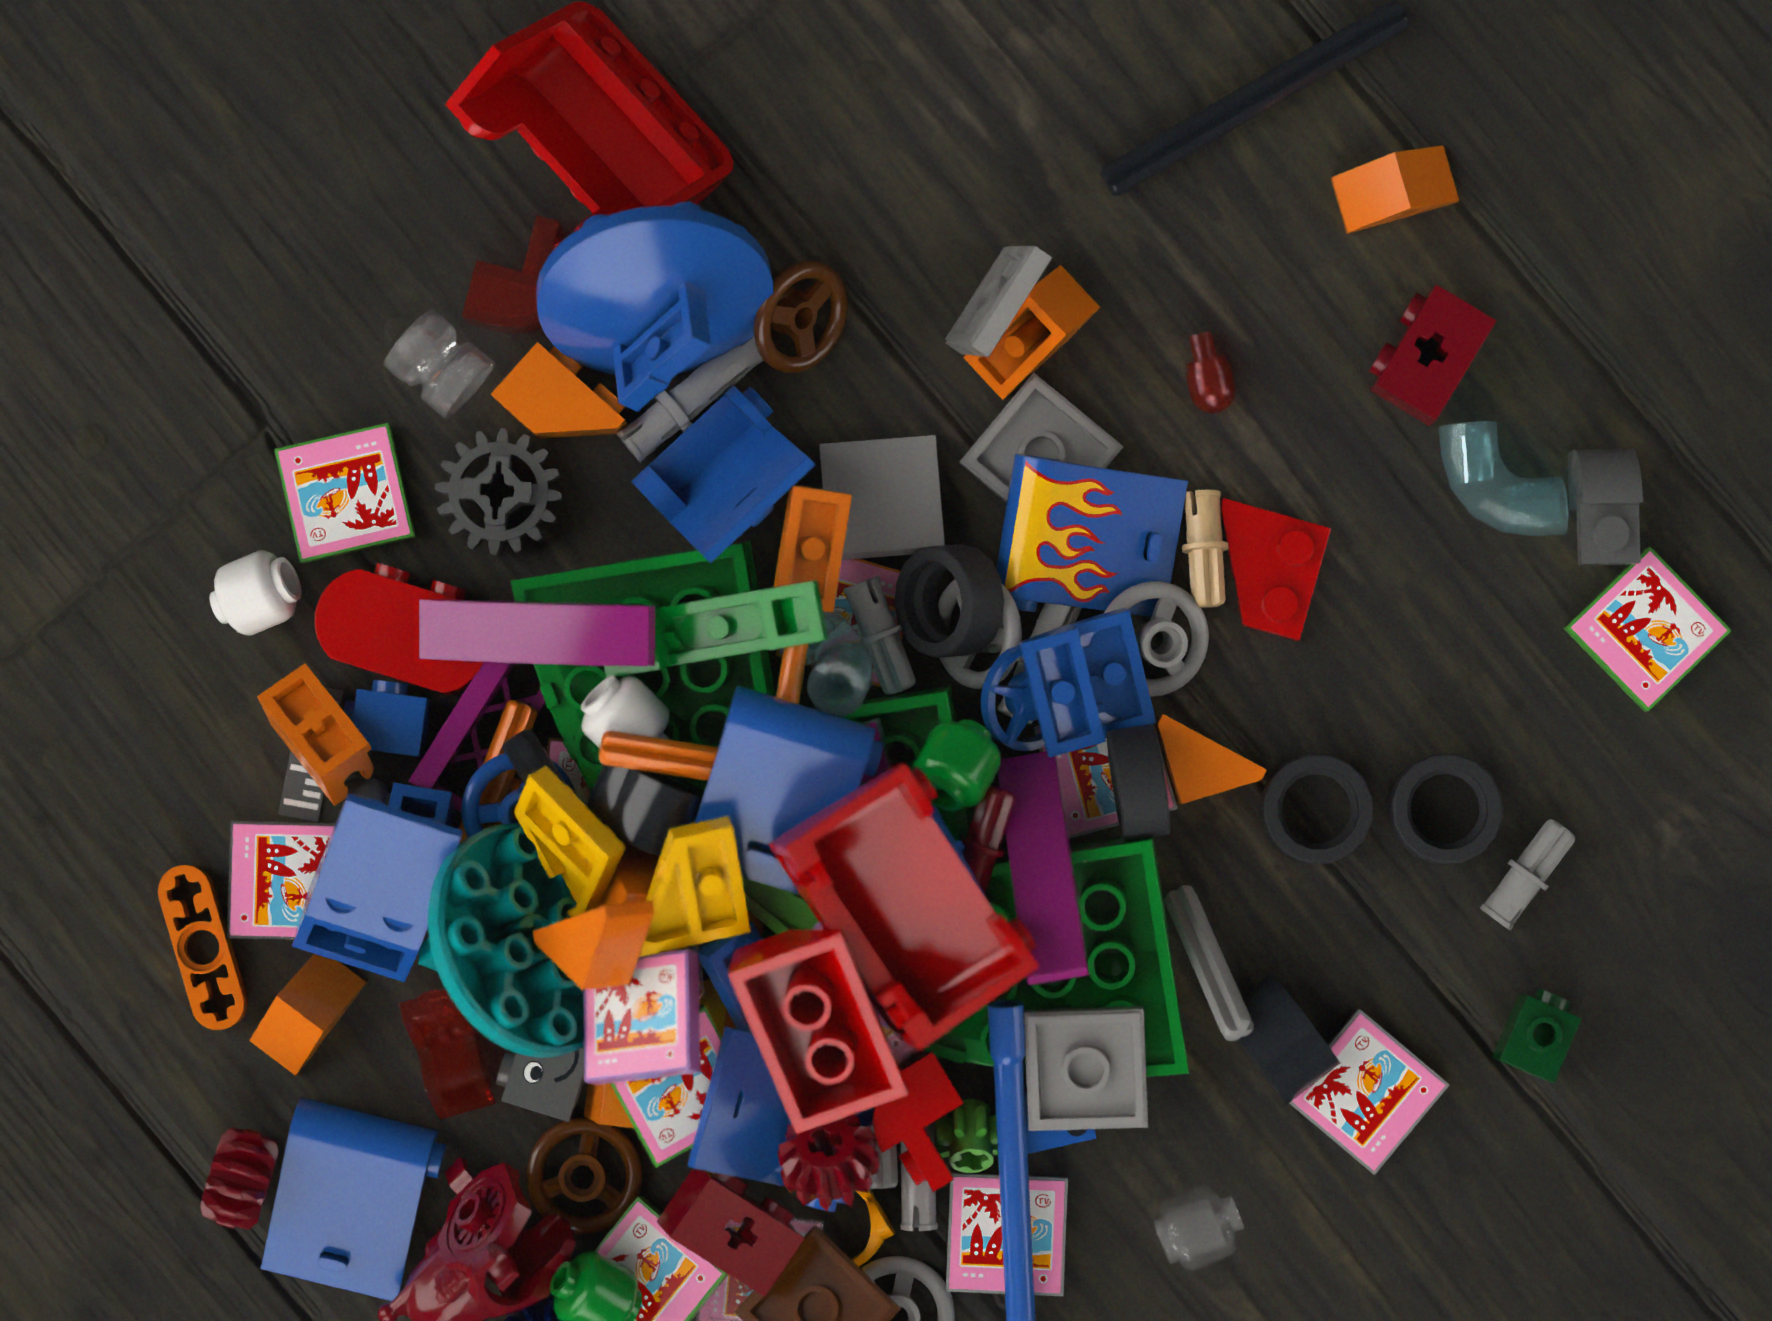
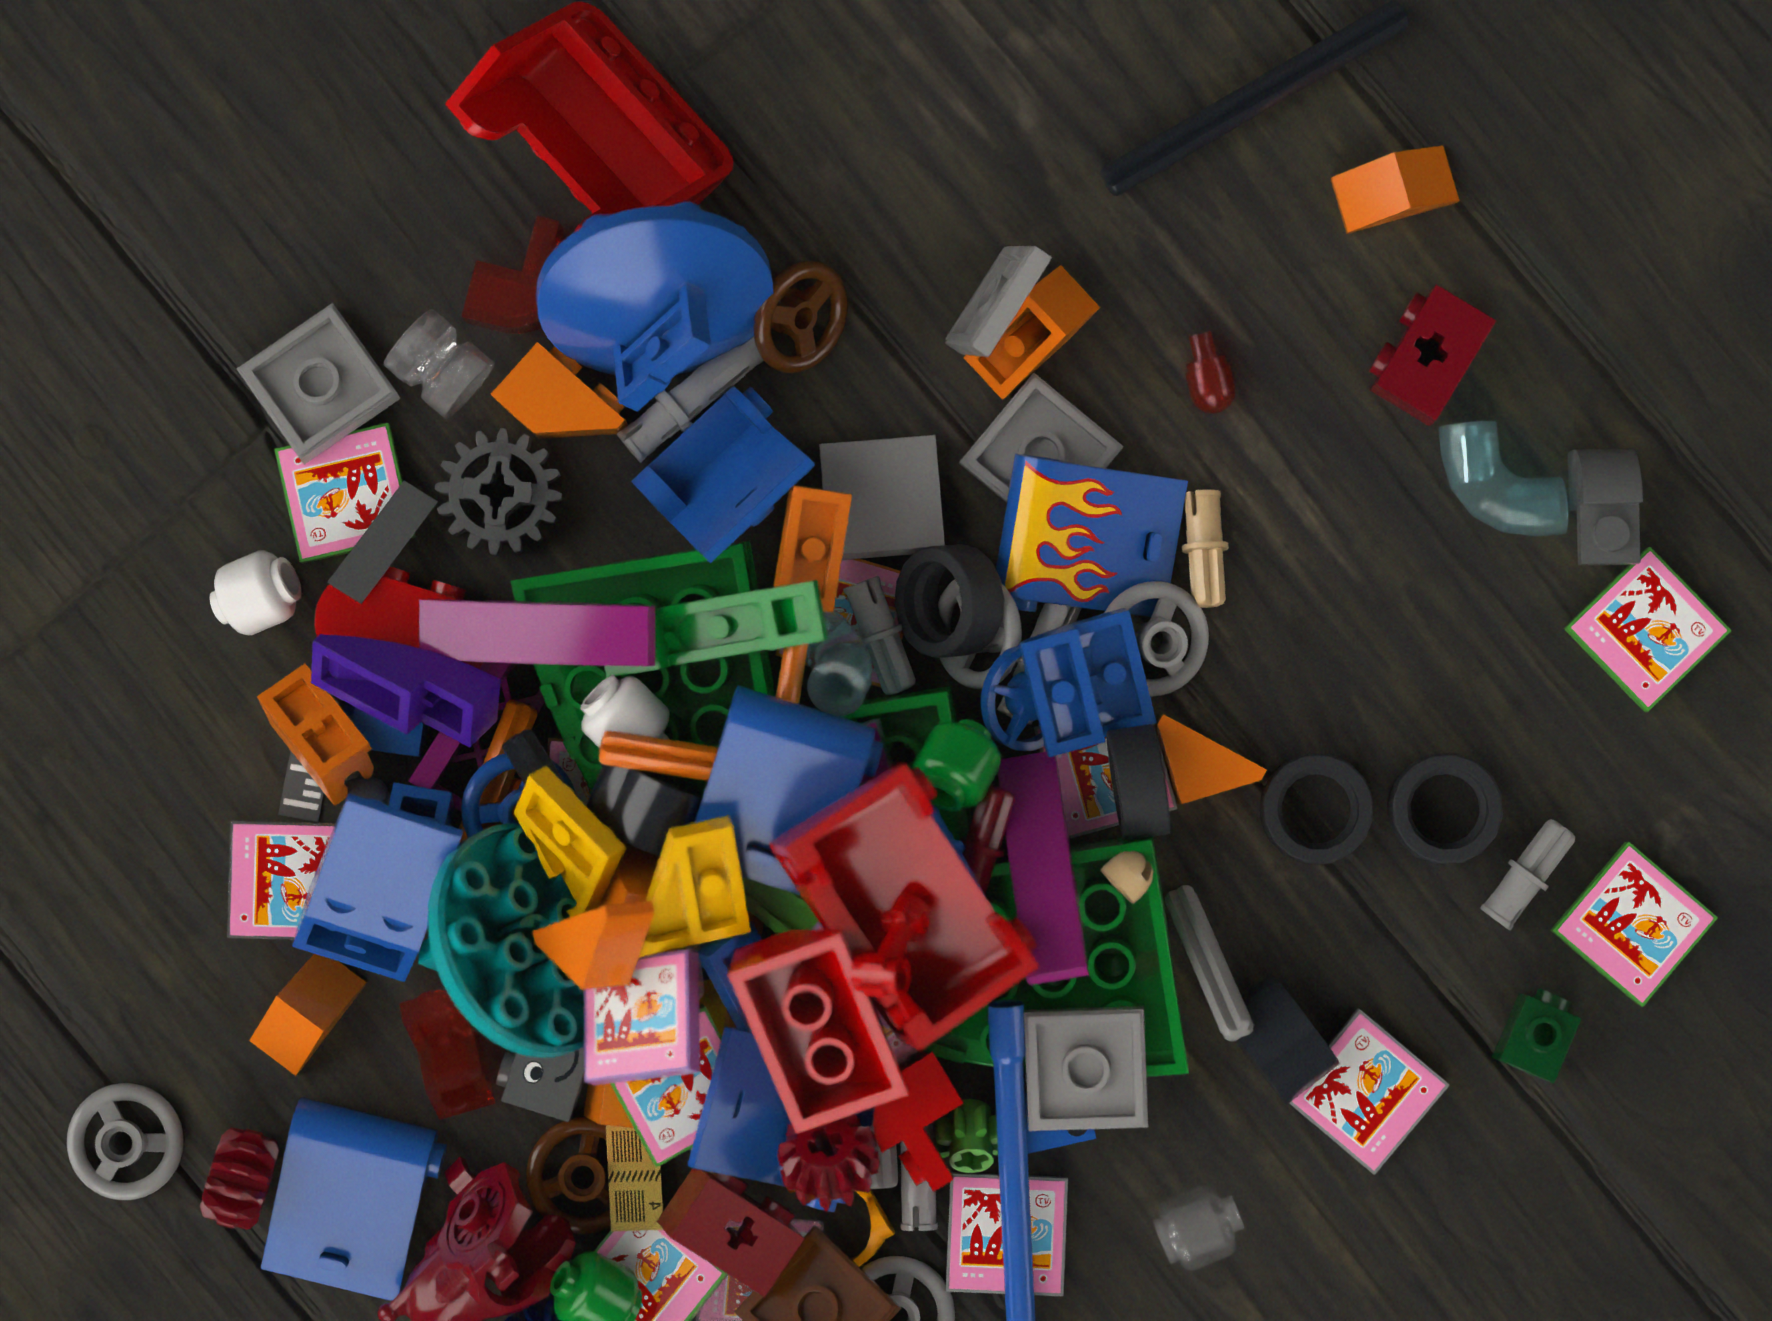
orange beam [158,865,248,1030] -> none
red wing [1220,498,1331,642] -> none
none -> light grey piece [67,1083,184,1200]
none -> light grey tile [236,303,400,465]
none -> dark purple slope [311,634,501,748]
none -> dark grey sticker [327,481,438,604]
none -> clear yellow sticker [606,1125,663,1231]
none -> red bar [850,894,931,998]
none -> tan hinge [1100,851,1154,904]
none -> tile [1550,842,1718,1007]

